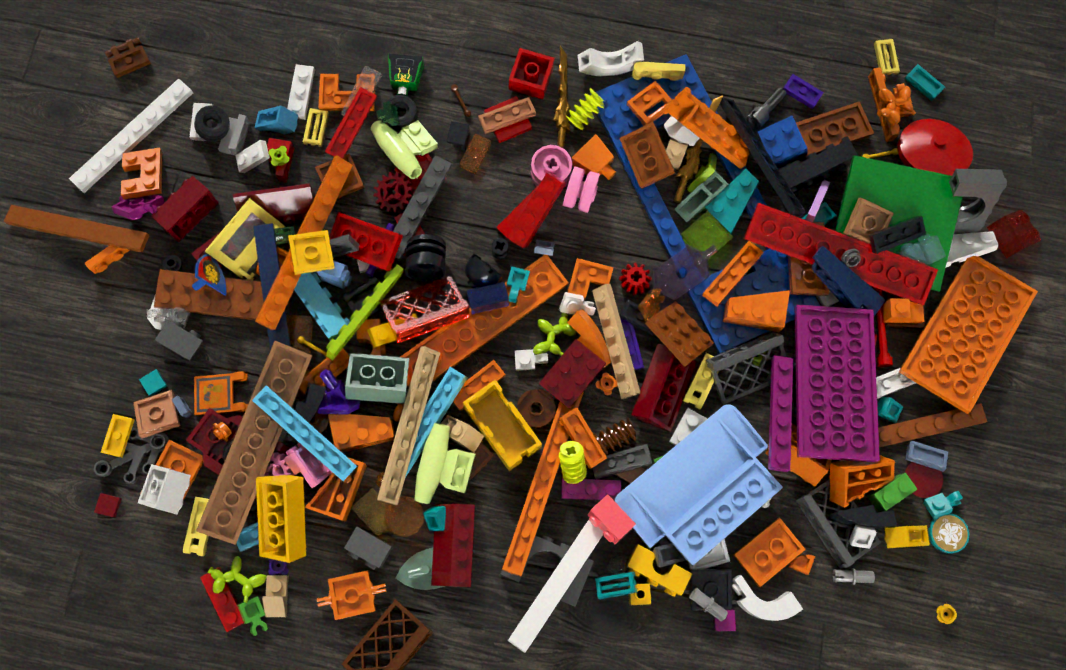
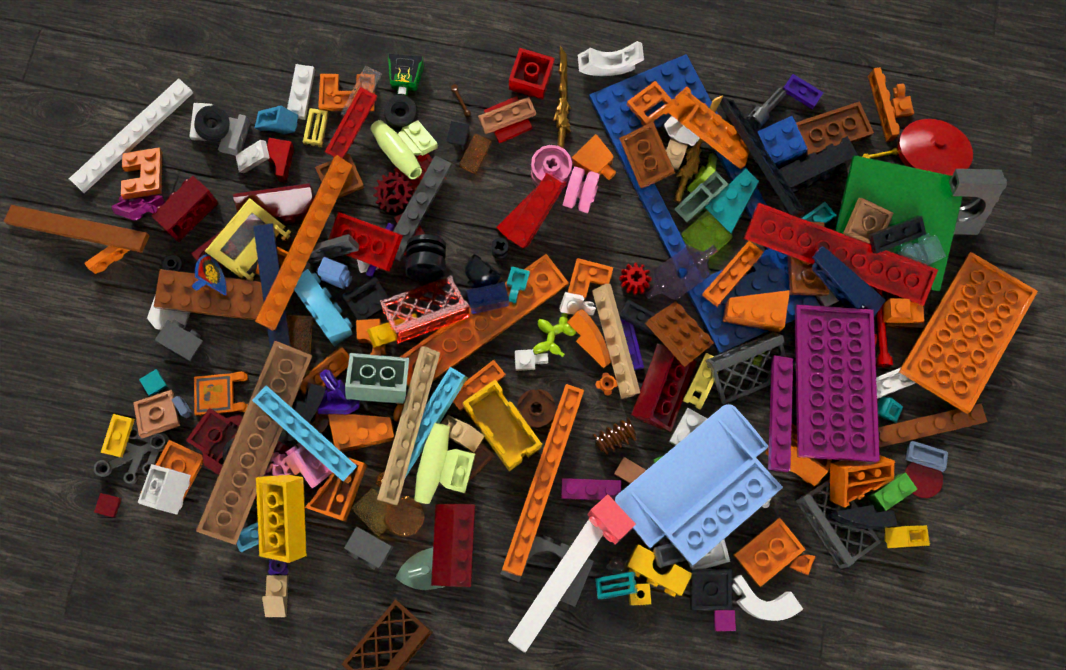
reddish brown plate [105,37,151,78] -> none
clear plate [147,307,185,323] -> none
light yellow plate [183,497,209,556] -> none
red plate [200,567,244,632] -> none
lime piece [208,556,267,602] -> none
orange plate [213,422,232,442] -> none
bright green plate [237,596,268,636] -> none
lime plate [268,146,290,166] -> none
clear green tile [275,226,295,249] -> none
yellow tile [288,230,334,275] -> none
yellow hinge [297,336,327,358] -> none
orange plate [317,570,387,620] -> none
lime plate [326,264,403,361] -> none
clear green tile [376,101,400,126] -> none
teal slope [423,506,446,531] -> none
sand blue tile [534,240,555,256] -> none
dark red plate [539,339,606,409] -> none
orange plate [559,407,607,469] -> none
neon yellow piece [559,441,587,484] -> none
neon yellow piece [566,88,605,130] -> none
dark grey tile [593,444,653,480] -> none
light yellow plate [632,62,685,81] -> none
clear orange plate [638,288,665,321] -> none
light grey axle [689,588,728,621] -> none
lavender tile [806,180,830,223] -> none
light grey axle [833,568,875,584] -> none
dark grey plate [841,249,861,267] -> none
white plate [849,525,877,549] -> none
light yellow tile [874,39,900,75] -> none
orange piece [877,86,916,126] -> none
teal tile [904,64,945,101] -> none
teal plate [923,491,963,519] -> none
tile [928,514,969,554] -> none
yellow plate [936,604,957,624] -> none
white wing [946,231,998,267] -> none
clear red bracket [987,210,1041,258] -> none

